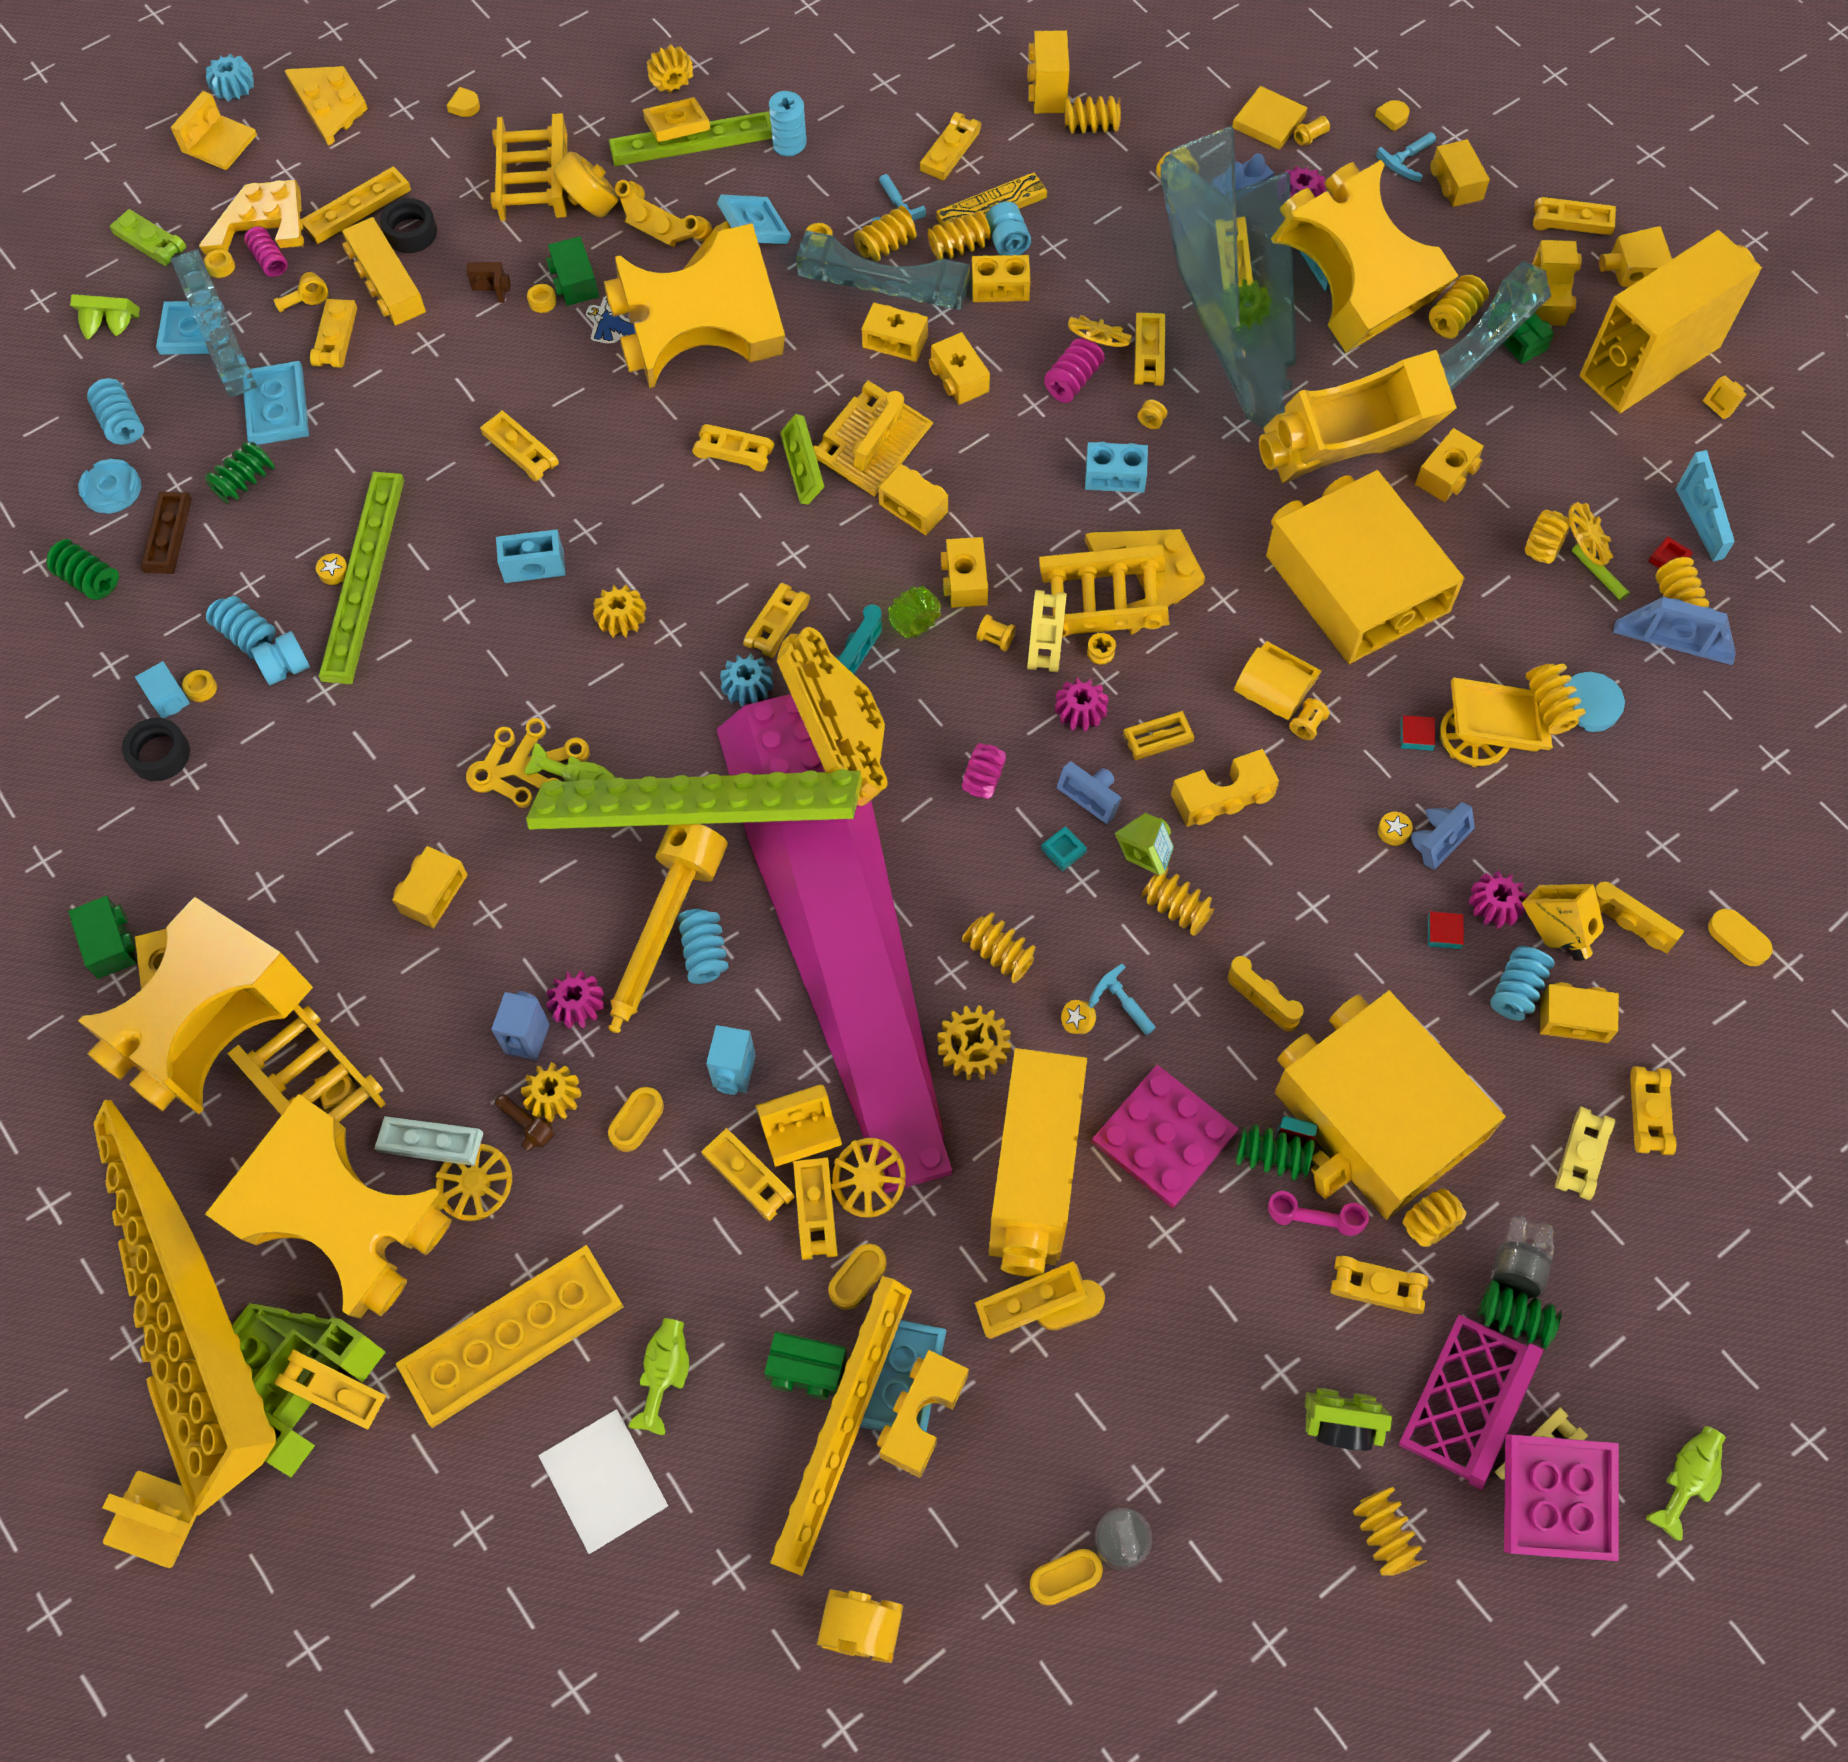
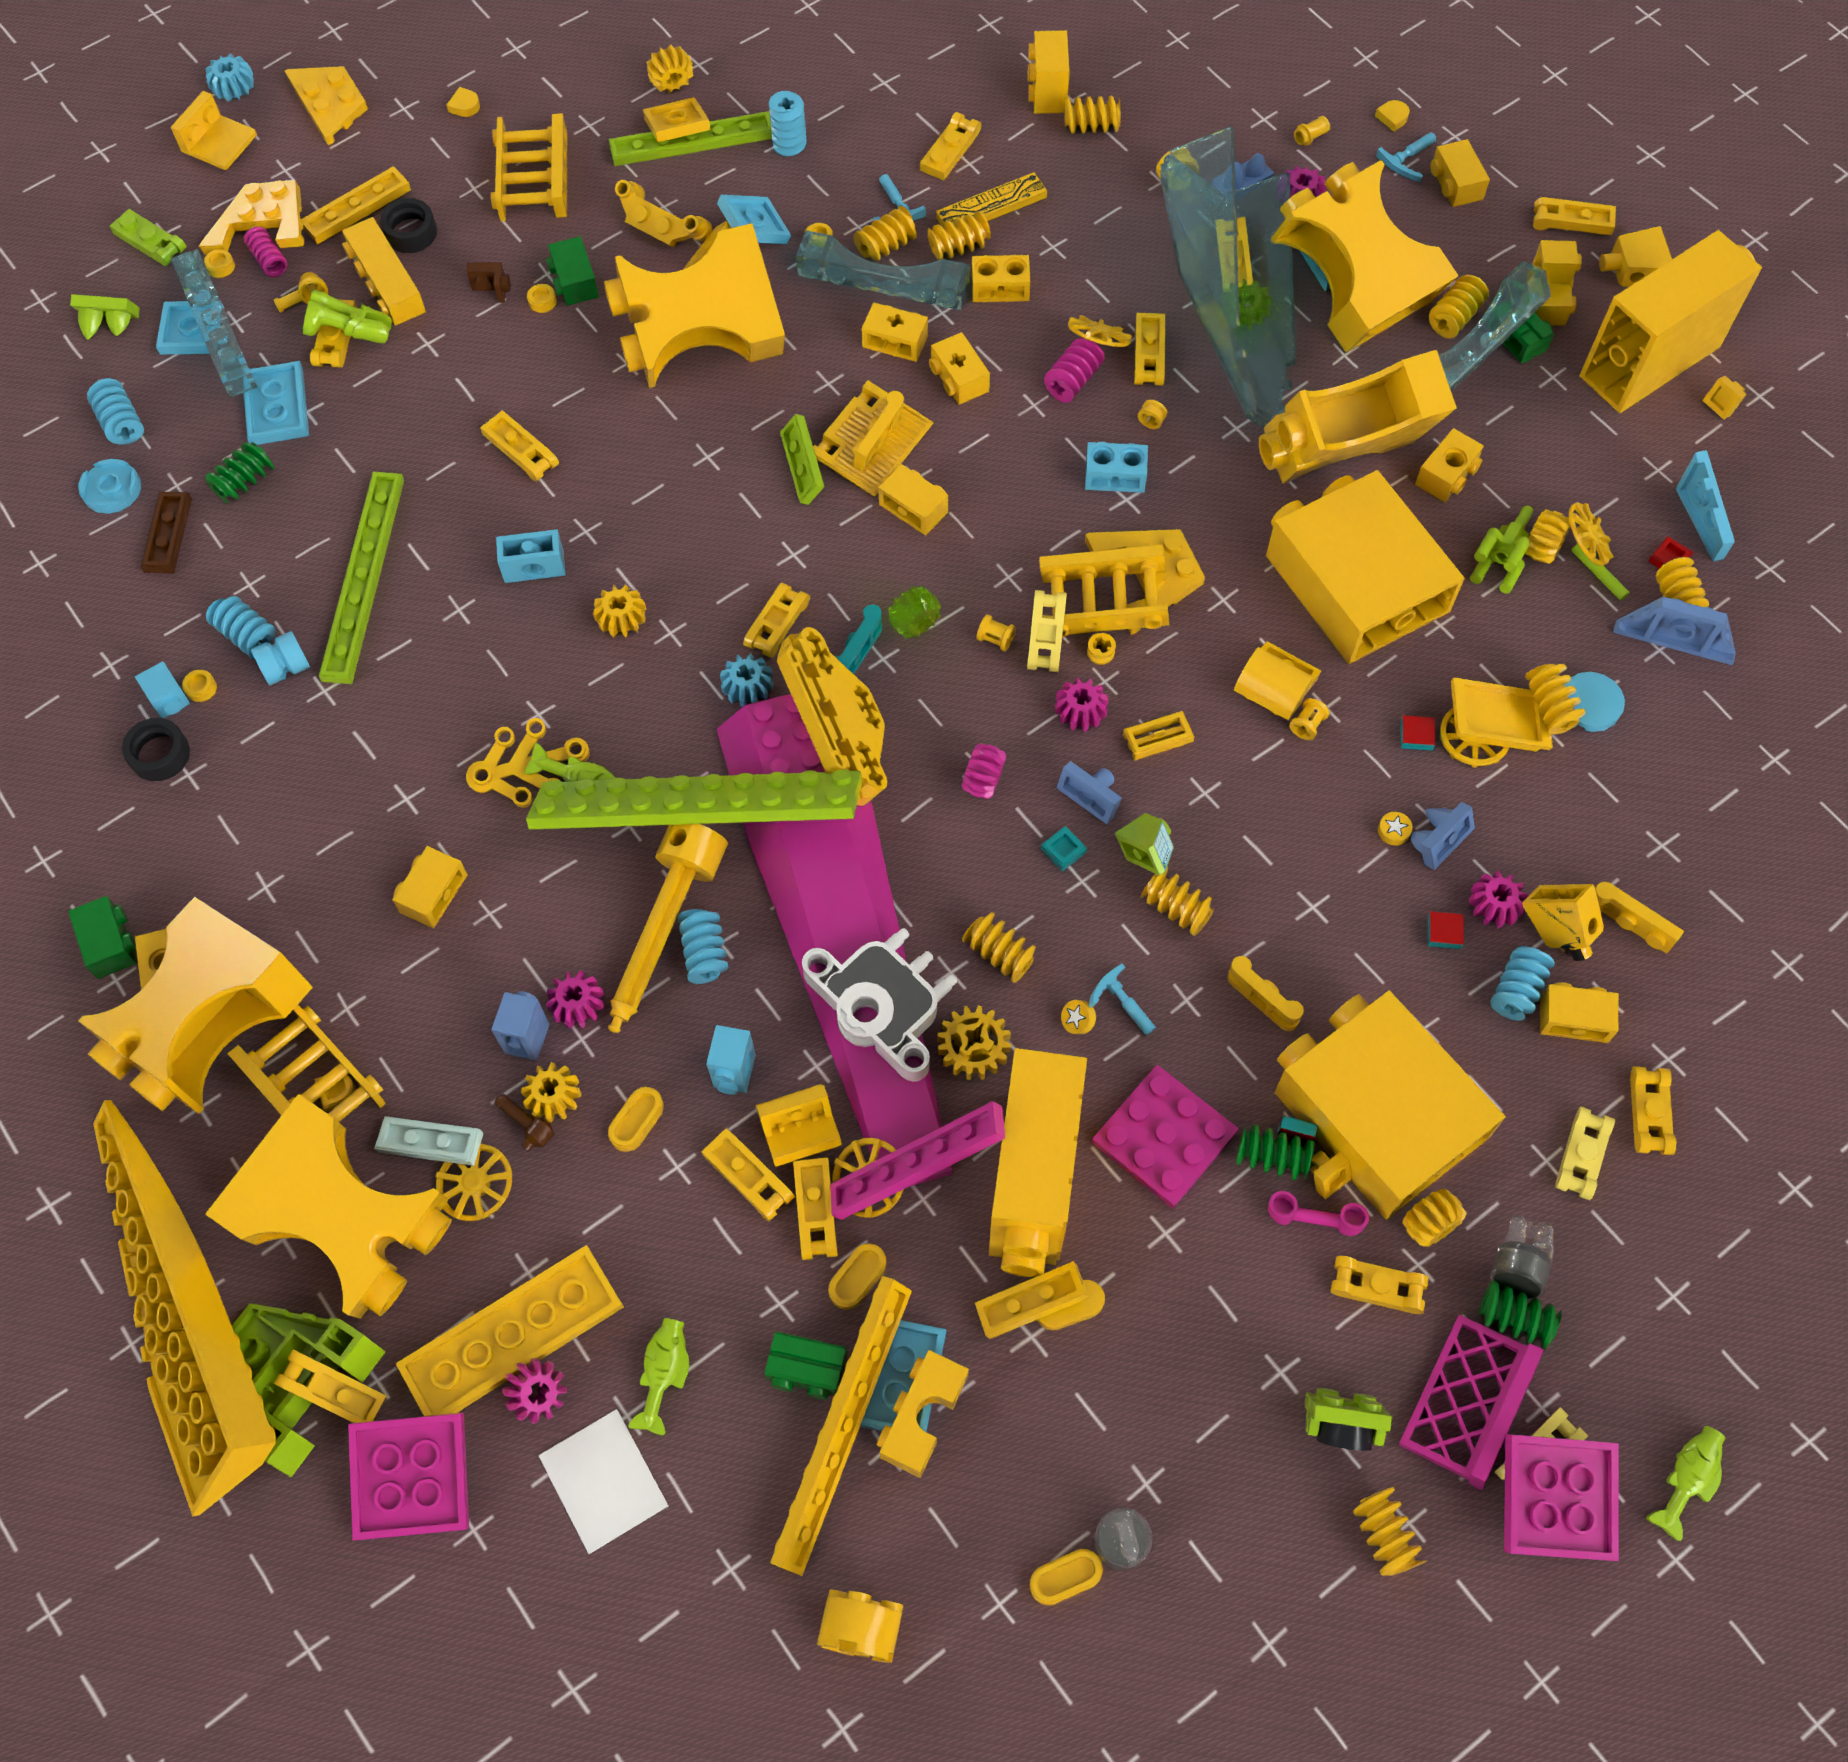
green piece [46,539,119,600] -> none
yellow bracket [102,1471,196,1568] -> none
yellow tile [316,553,348,585] -> none
yellow wheel [554,151,619,218] -> none
sticker [586,296,639,344] -> none
yellow plate [692,424,775,472] -> none
yellow brick [941,537,988,608] -> none
medium azure wheel [985,202,1031,255] -> none
yellow arch [1171,749,1279,827] -> none
yellow tile [1232,86,1308,150] -> none
yellow tile [1708,909,1773,966] -> none
none -> lime piece [303,289,392,344]
none -> dark pink plate [348,1412,469,1541]
none -> dark pink gear [502,1358,567,1424]
none -> white piece [802,928,957,1082]
none -> dark pink plate [830,1101,1005,1220]
none -> lime plant [1470,506,1534,594]

